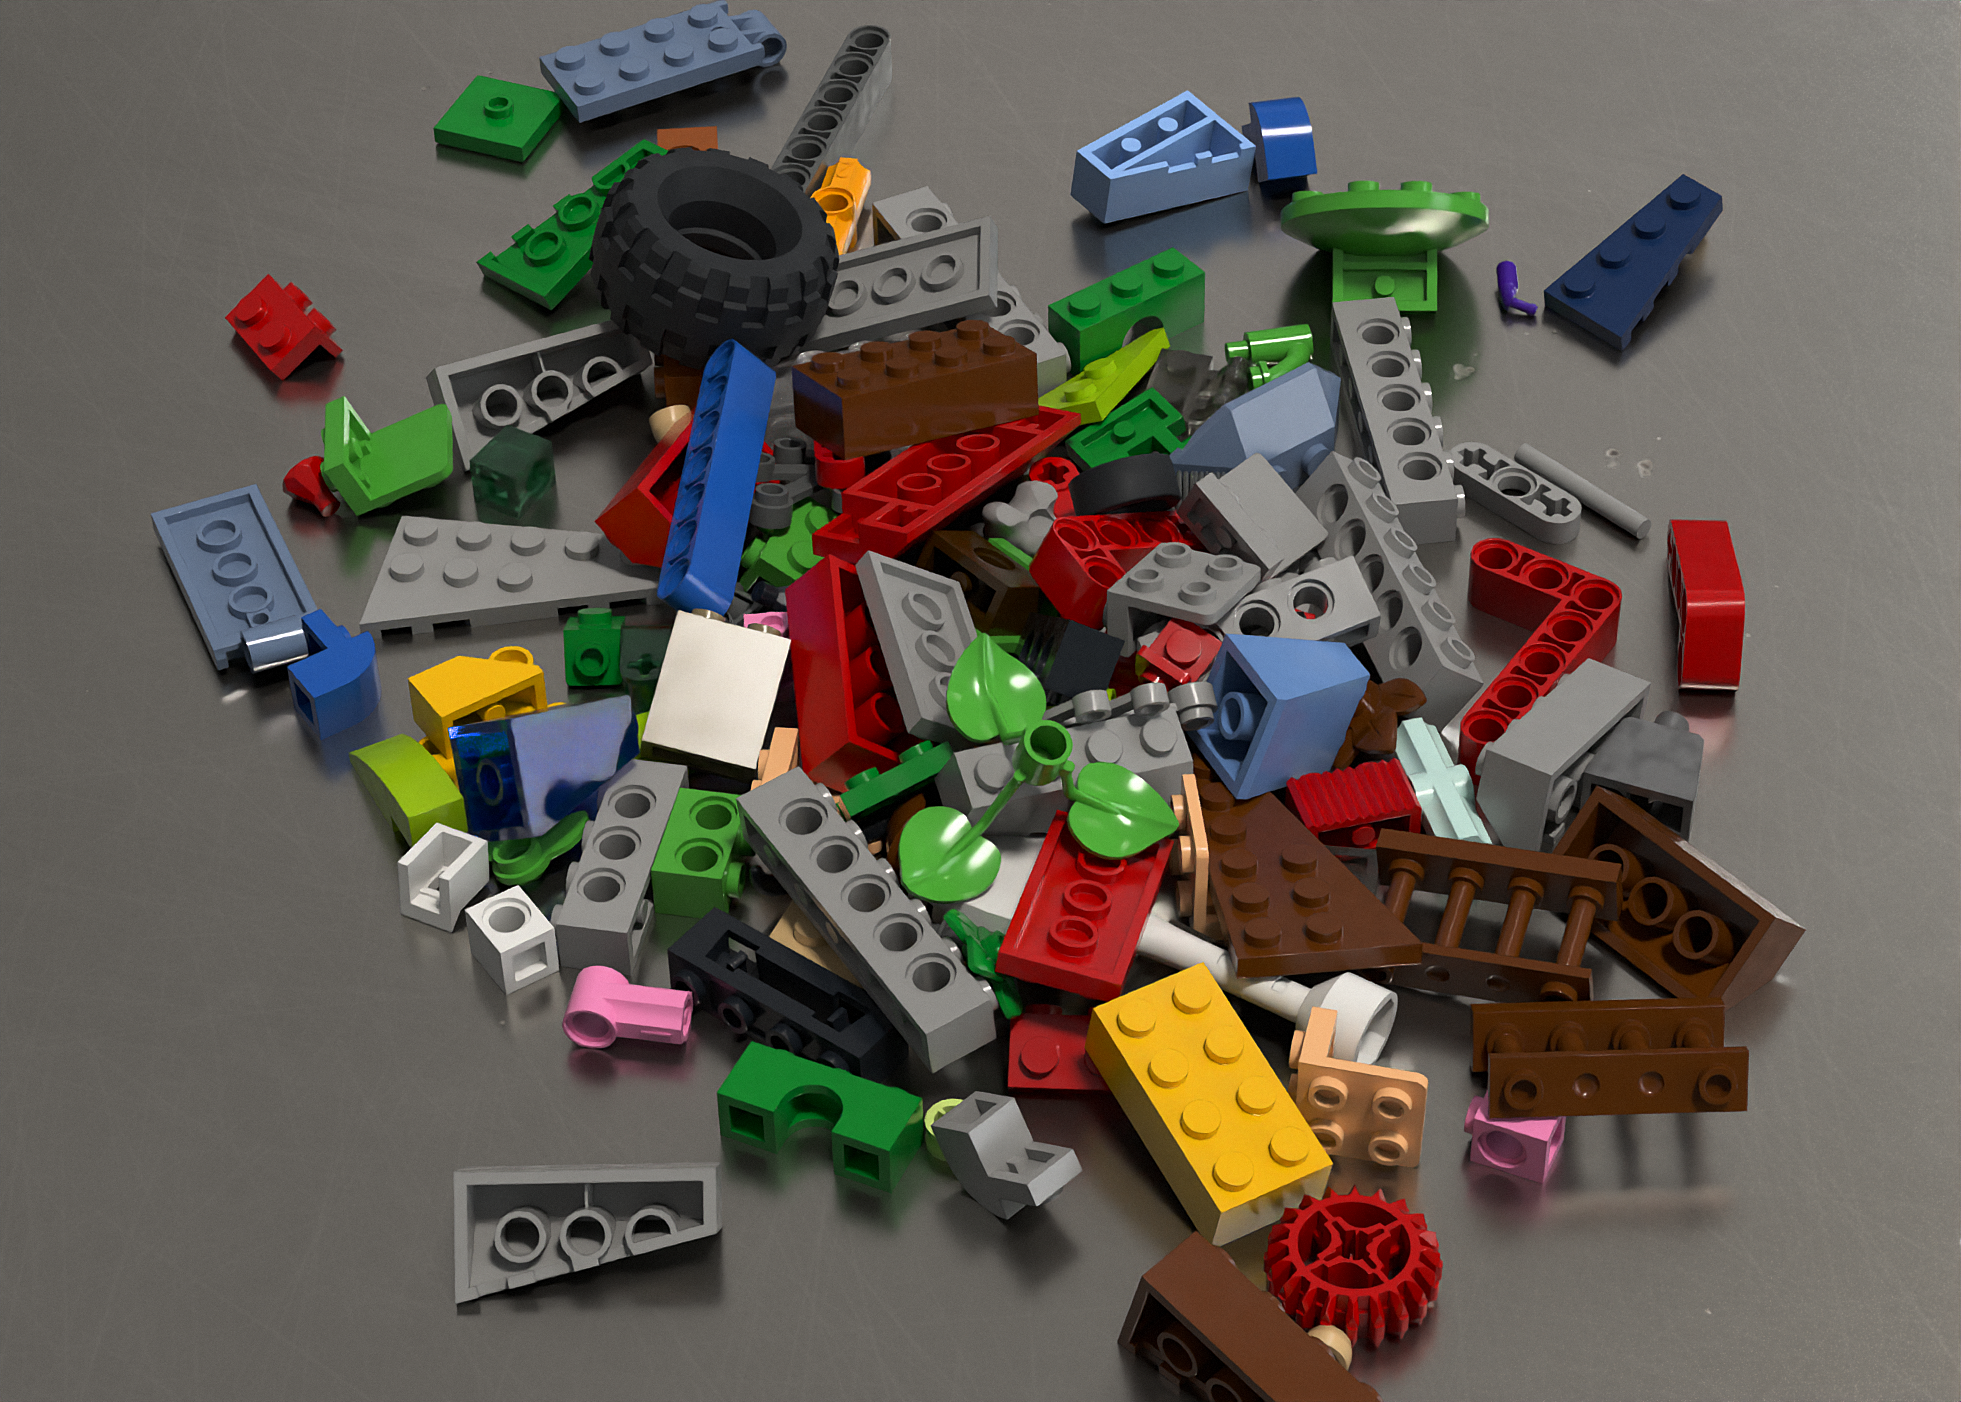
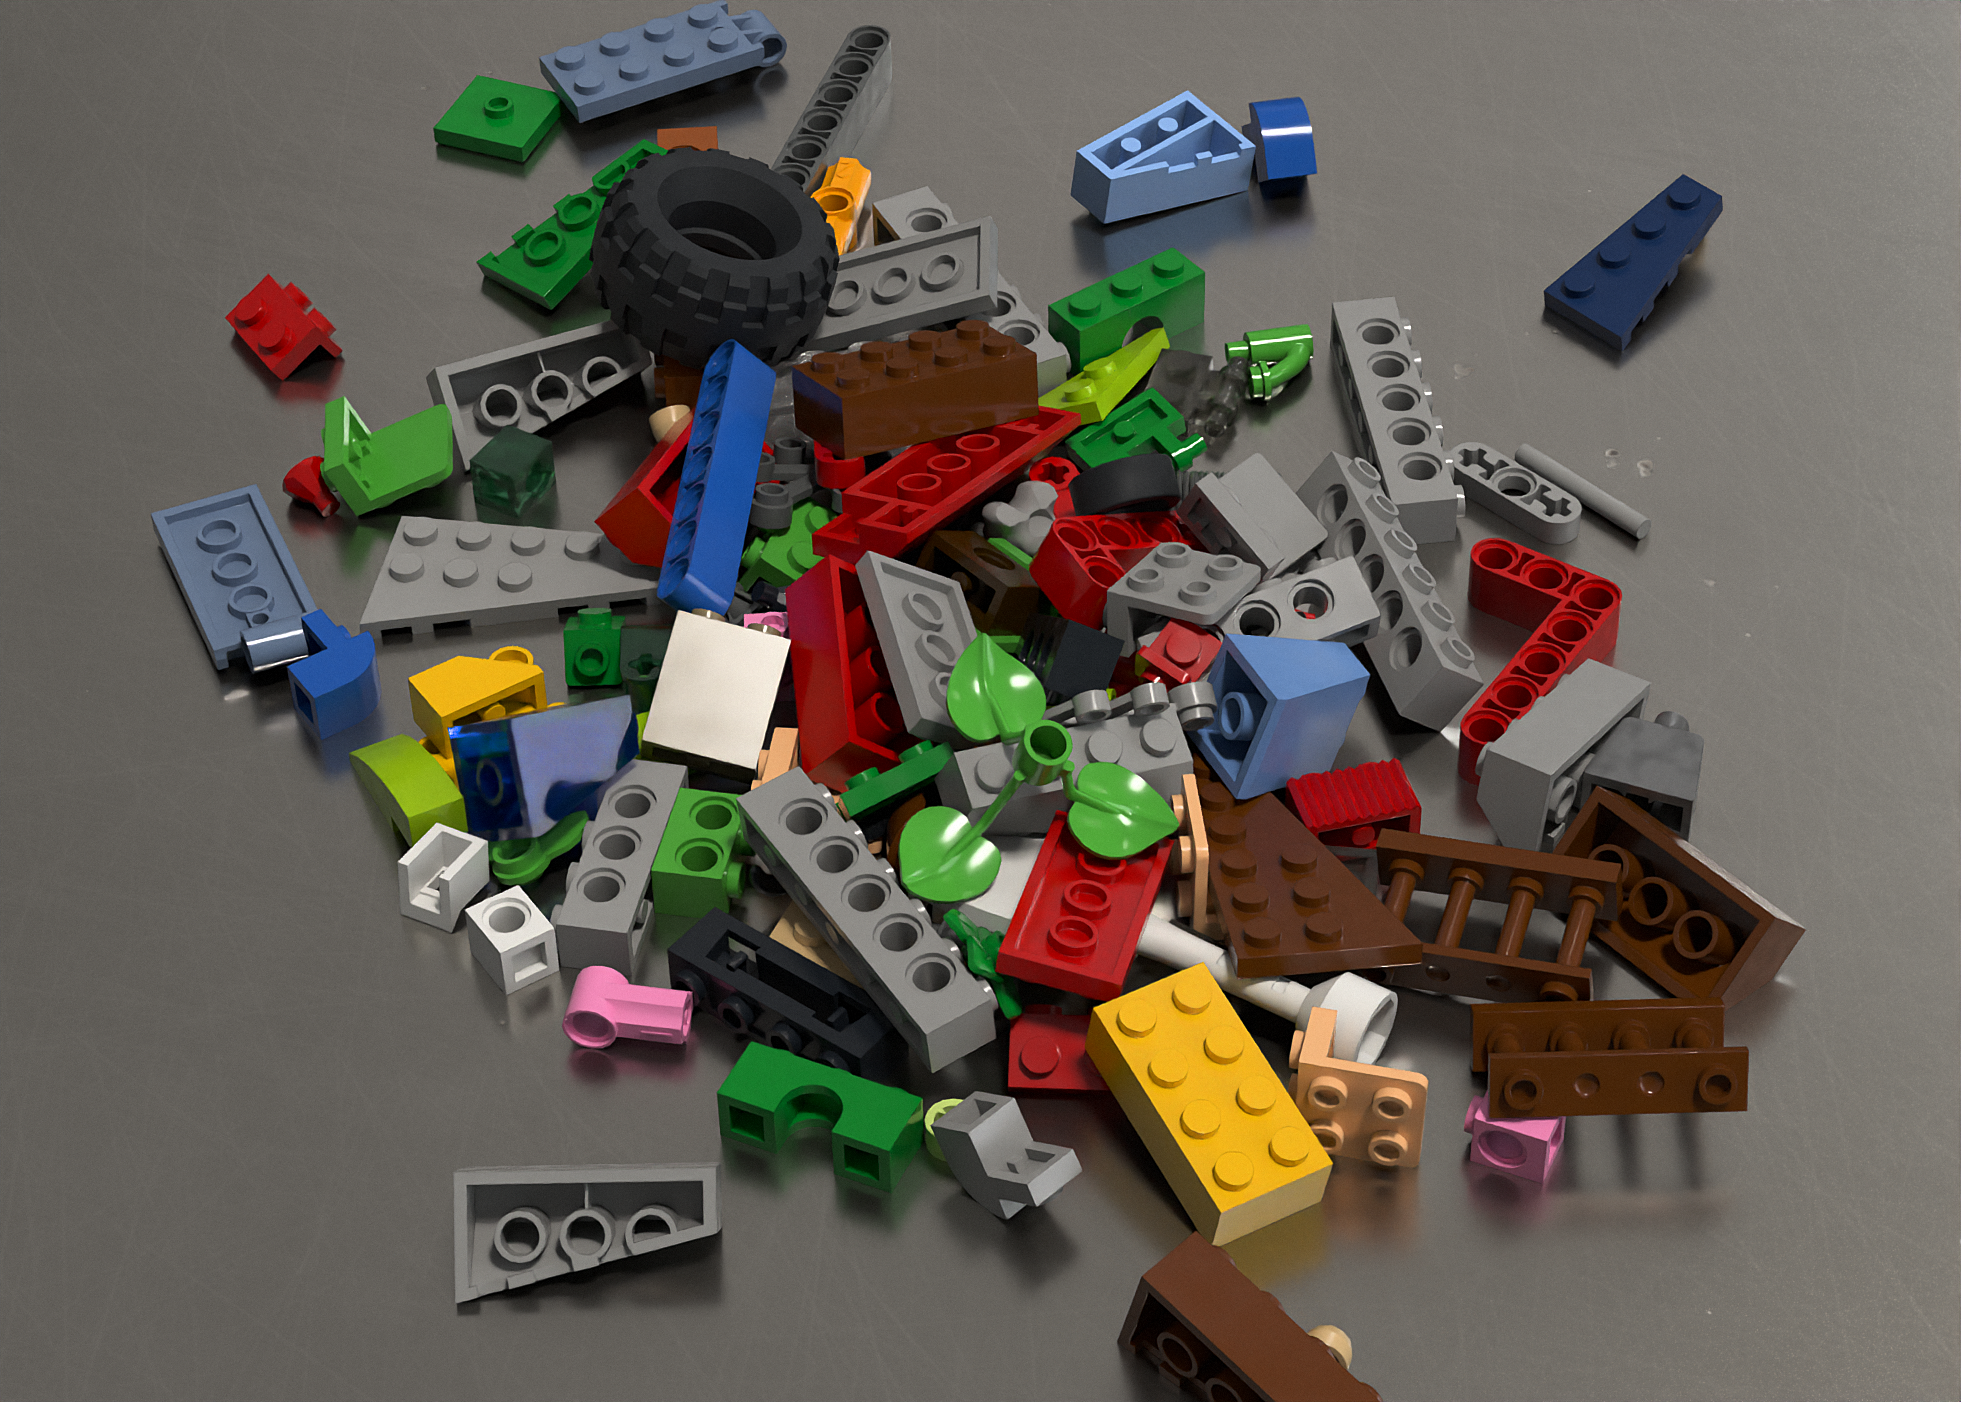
sand blue wedge [1169,362,1341,489] -> none
red gear [1263,1184,1443,1348] -> none
bright green bracket [1281,181,1489,314] -> none
reddish brown plate [1332,678,1427,771] -> none
light aqua piece [1389,717,1492,844] -> none
dark purple piece [1496,260,1538,316] -> none
red beam [1667,519,1745,691] -> none

